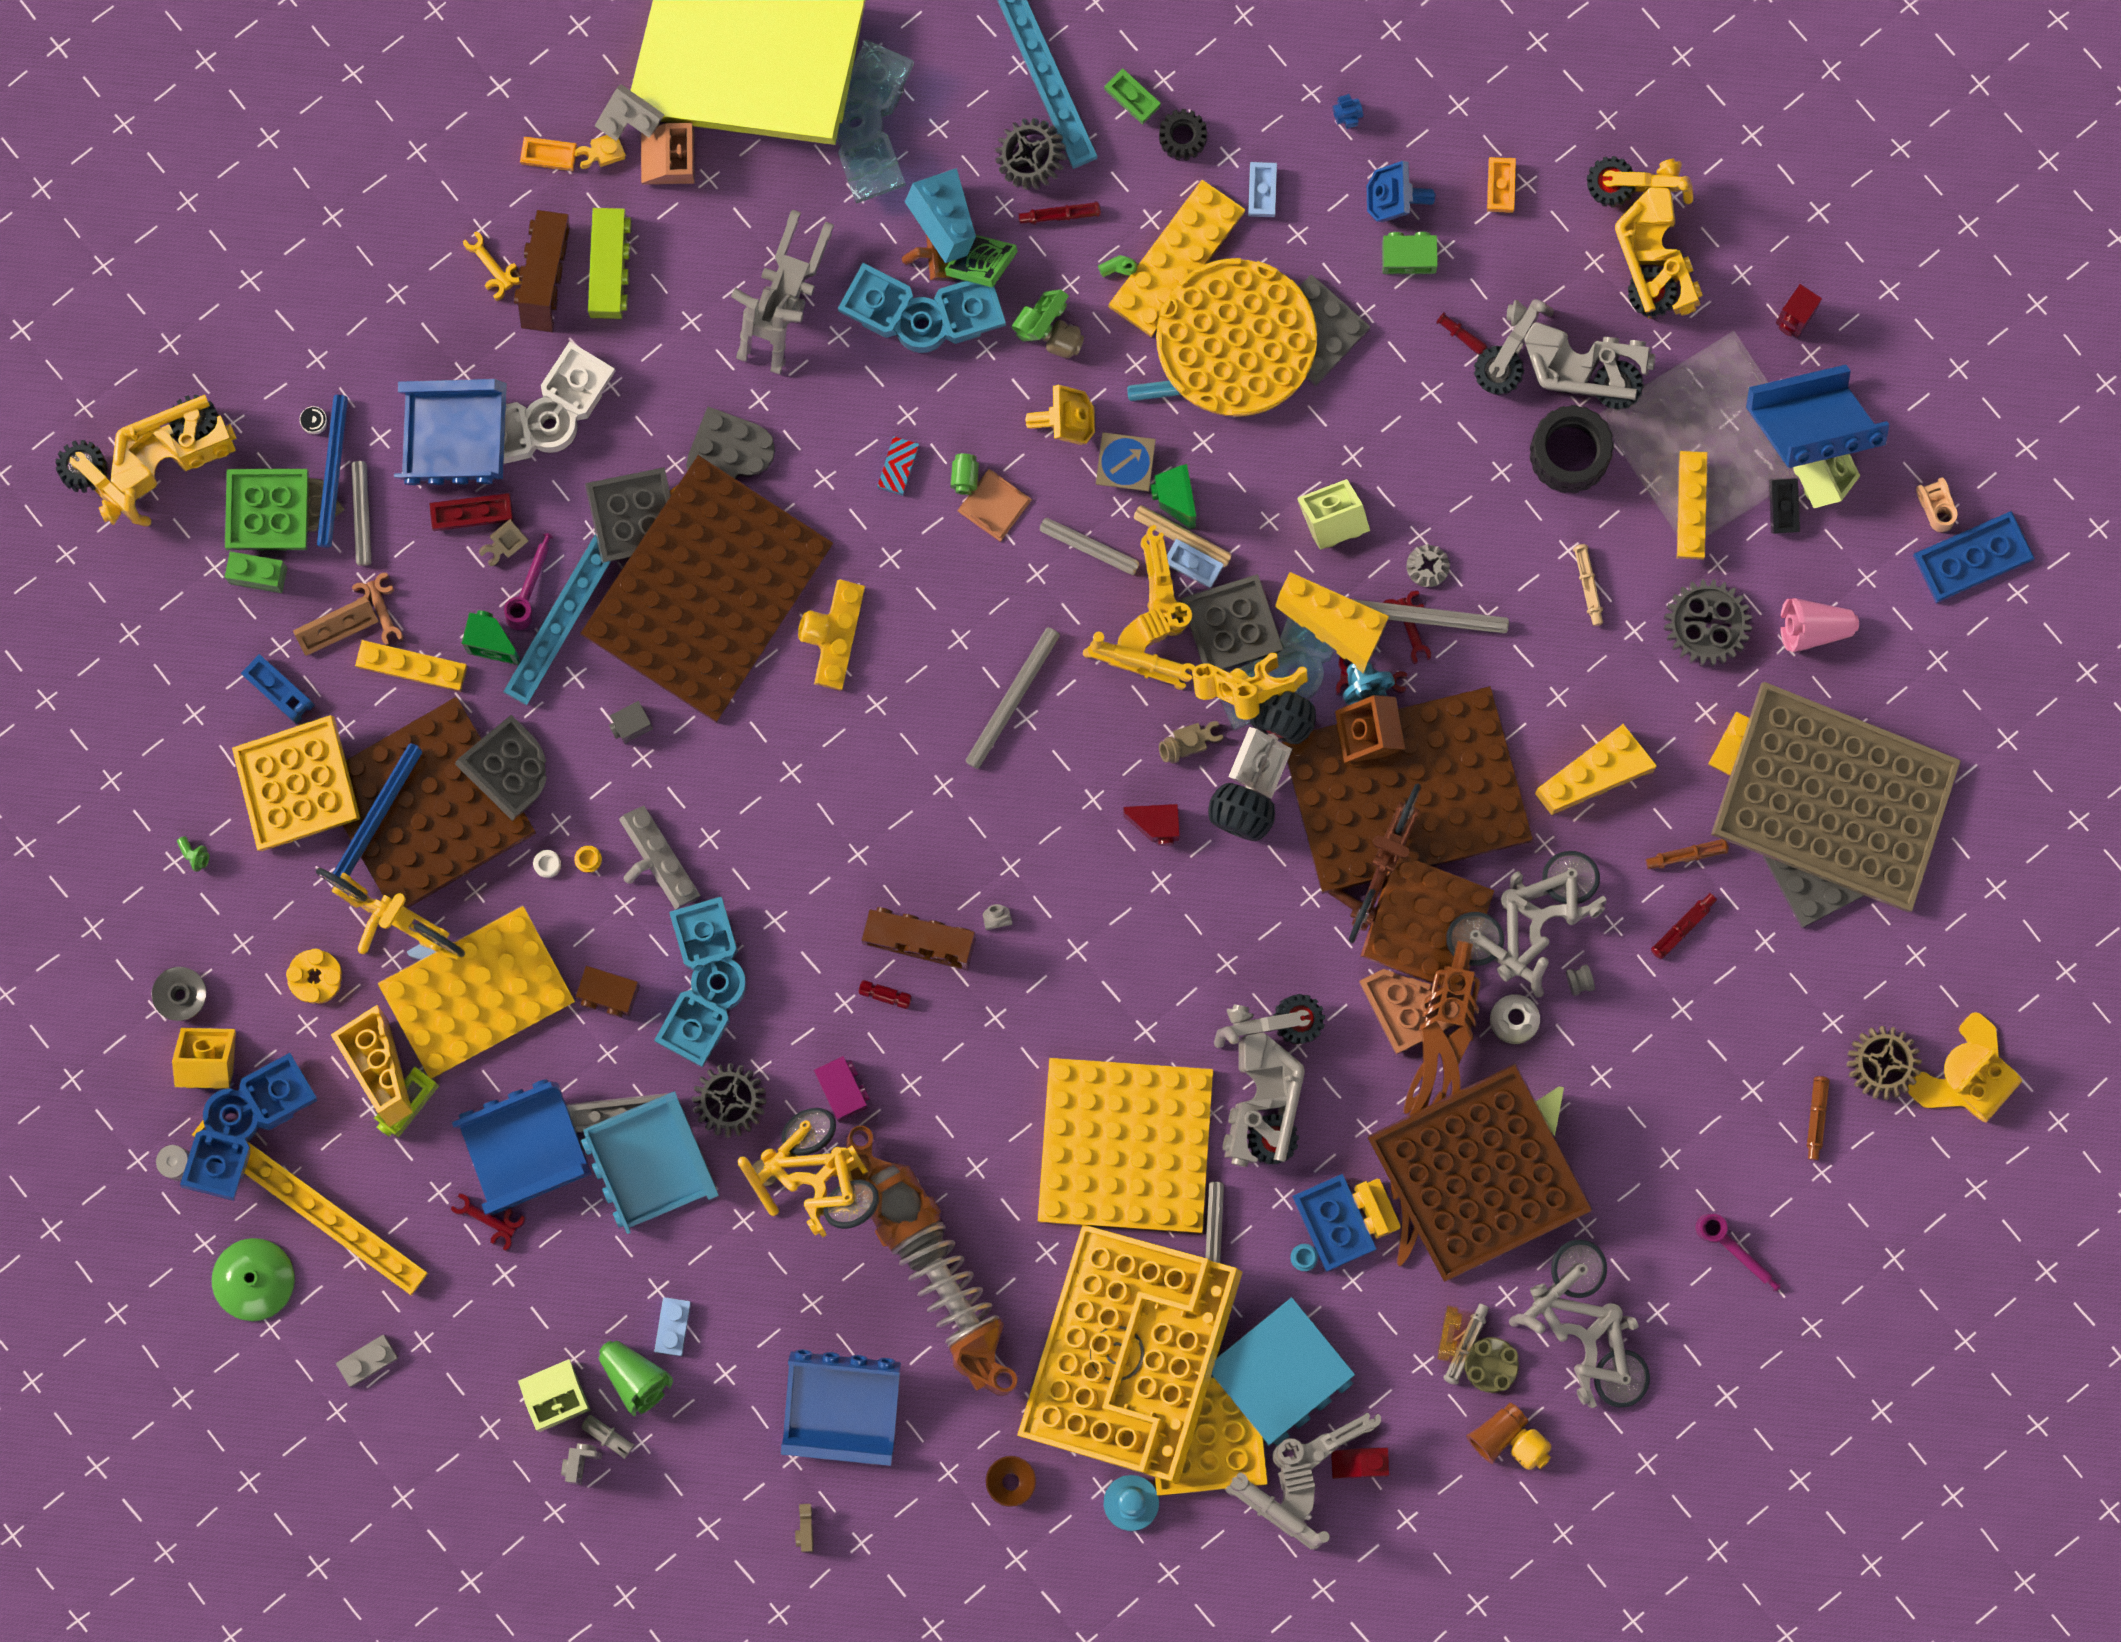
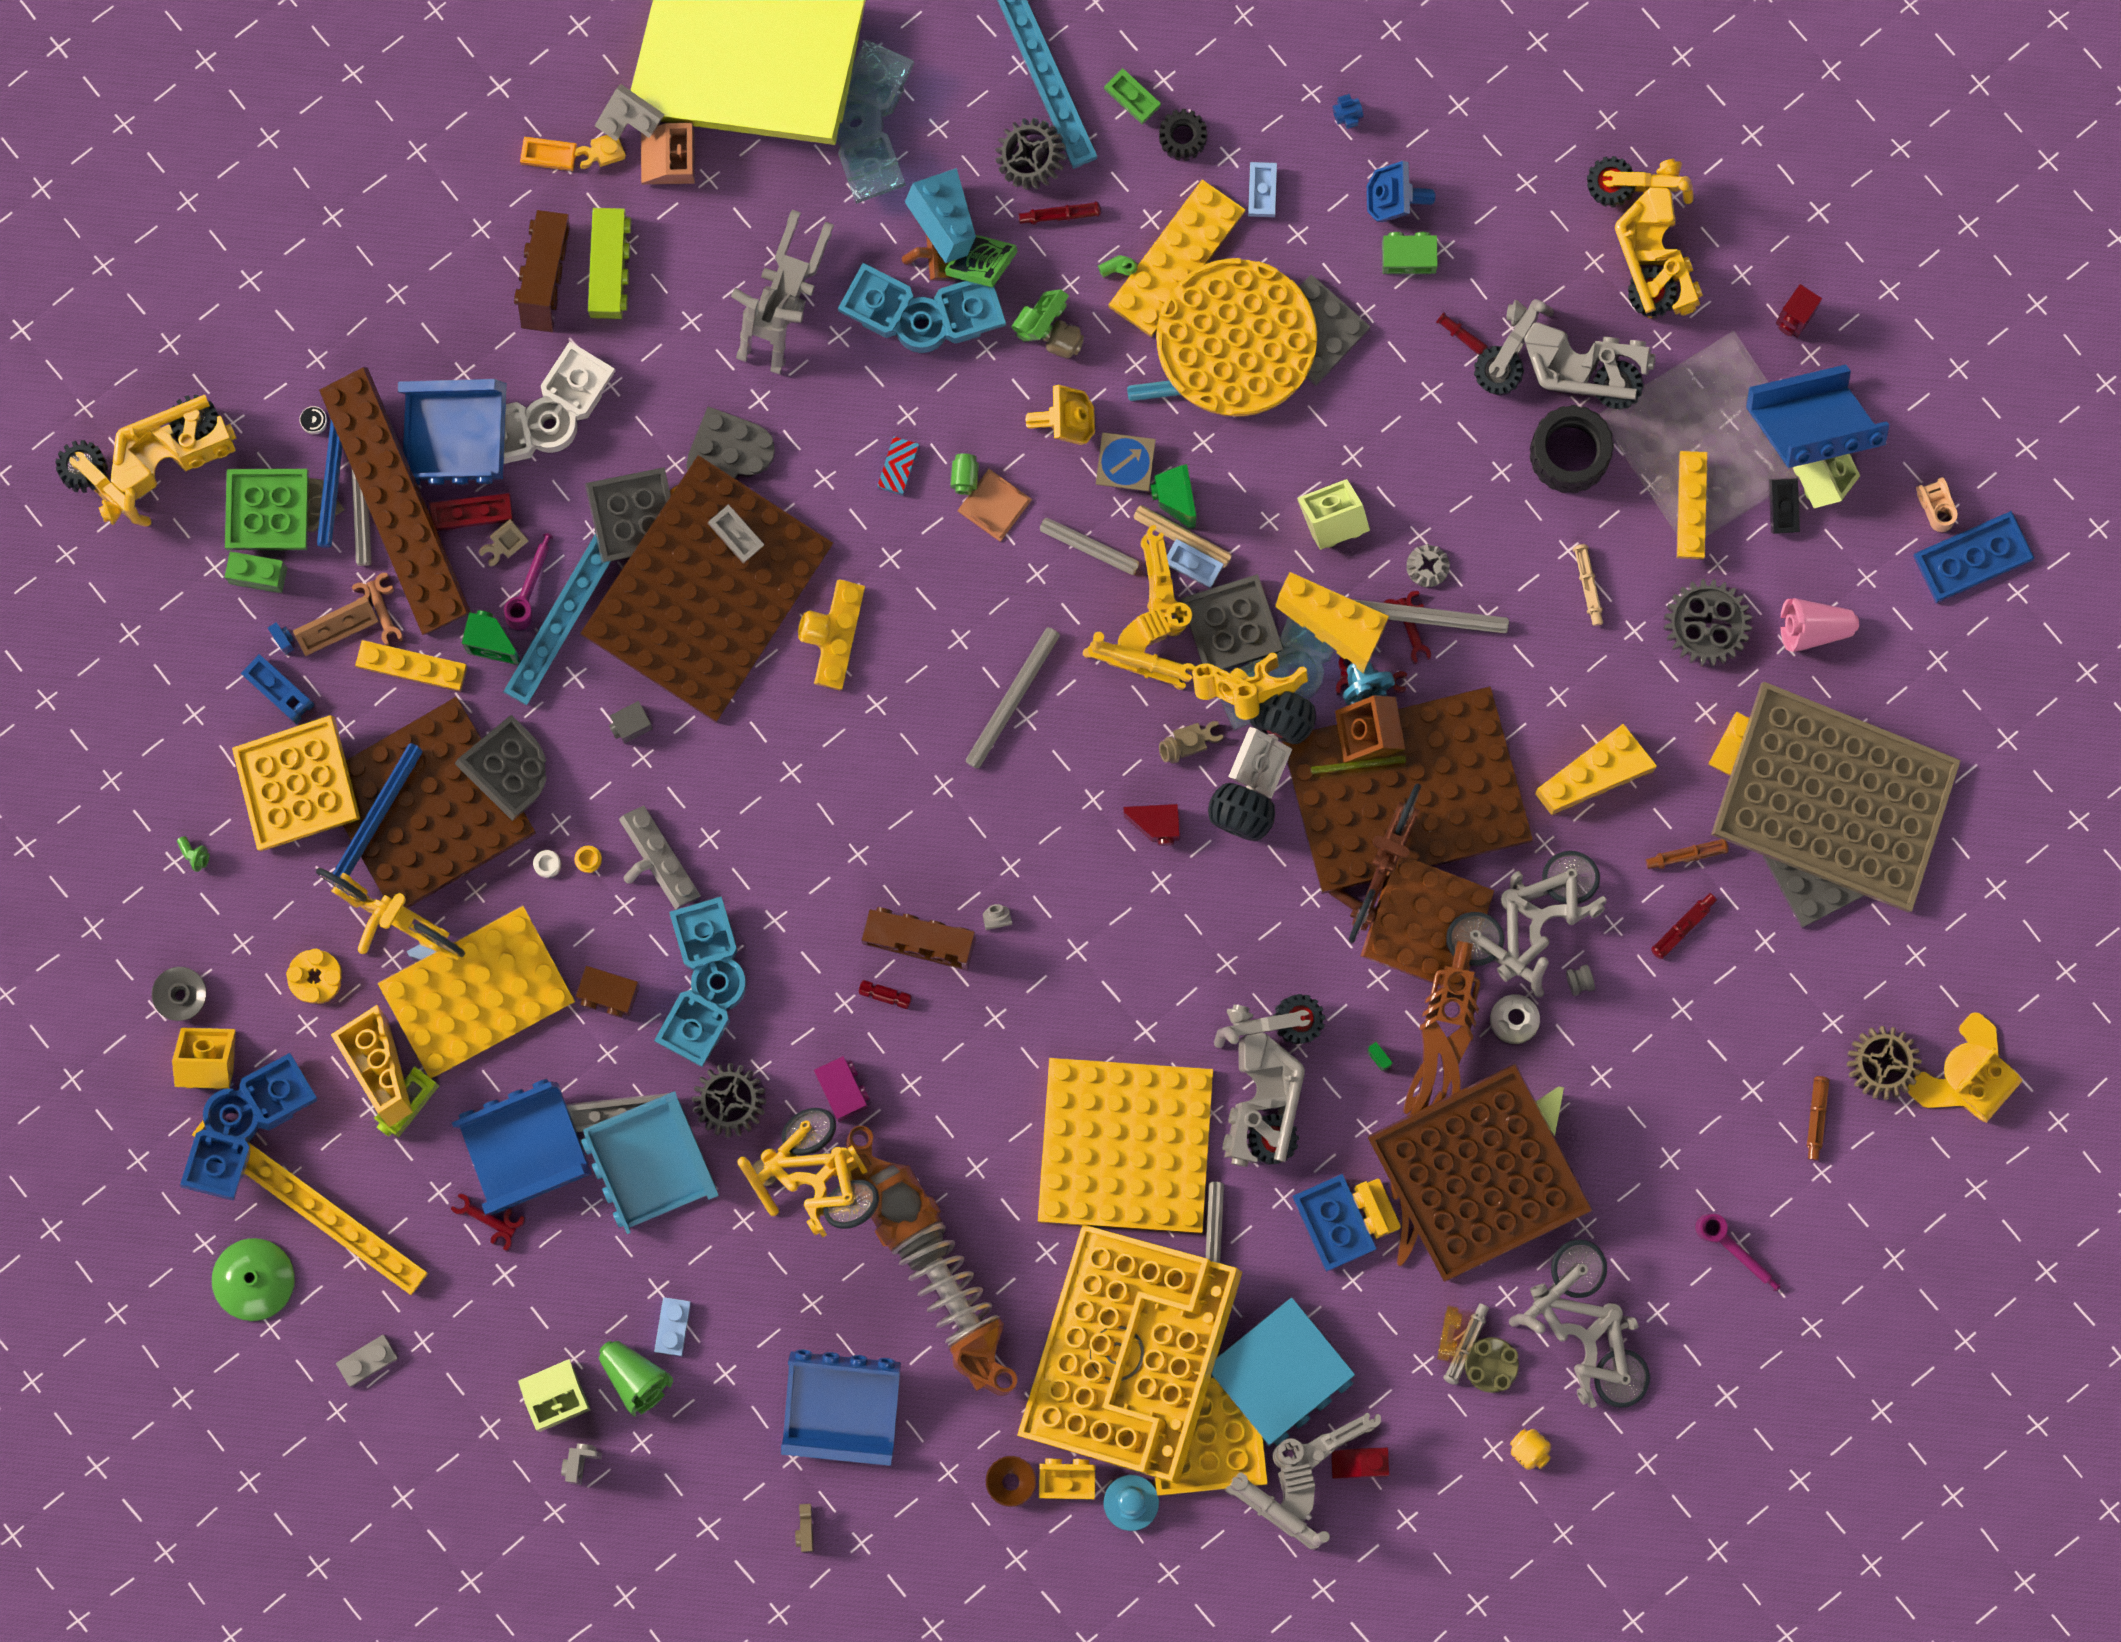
light grey piece [156,1145,190,1181] -> none
yellow bar [463,231,522,301] -> none
light grey axle [582,1415,635,1459] -> none
dark azure plate [1290,1244,1318,1271] -> none
nougat plate [1359,969,1458,1055] -> none
dark orange plant [1466,1402,1529,1464] -> none
light orange plate [1487,157,1516,213] -> none
none -> blue plate [268,622,295,655]
none -> reddish brown plate [319,367,471,635]
none -> light grey plate [708,504,764,564]
none -> yellow bracket [1039,1459,1095,1500]
none -> clear neon green axle [1311,756,1406,774]
none -> green tile [1367,1042,1393,1072]

